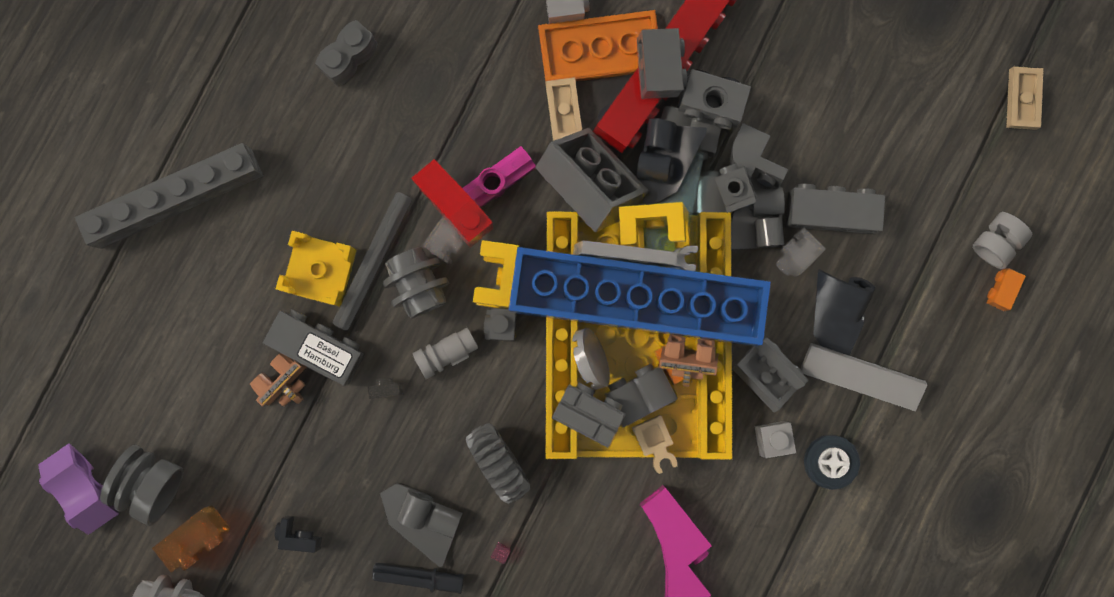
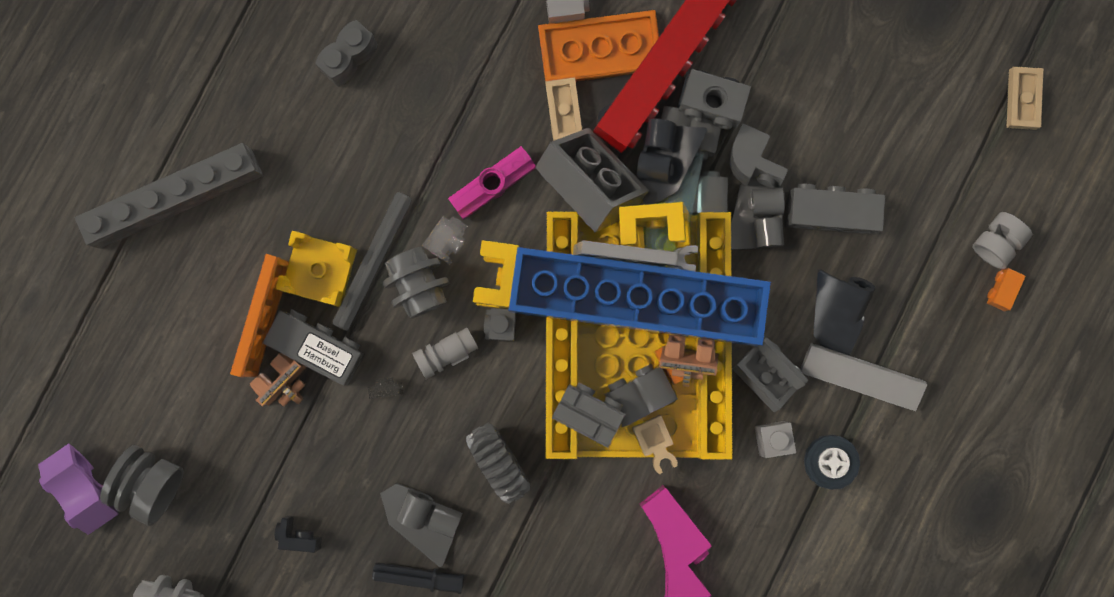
clear orange brick [152,505,230,572] -> none
red slope [411,159,493,248] -> none
clear pink piece [491,542,511,564] -> none
light grey tile [572,328,610,390] -> none
dark grey brick [637,28,687,99] -> none
dark grey brick [715,163,758,213] -> none
clear brick [776,228,826,277] -> none
none -> orange tile [230,254,289,377]

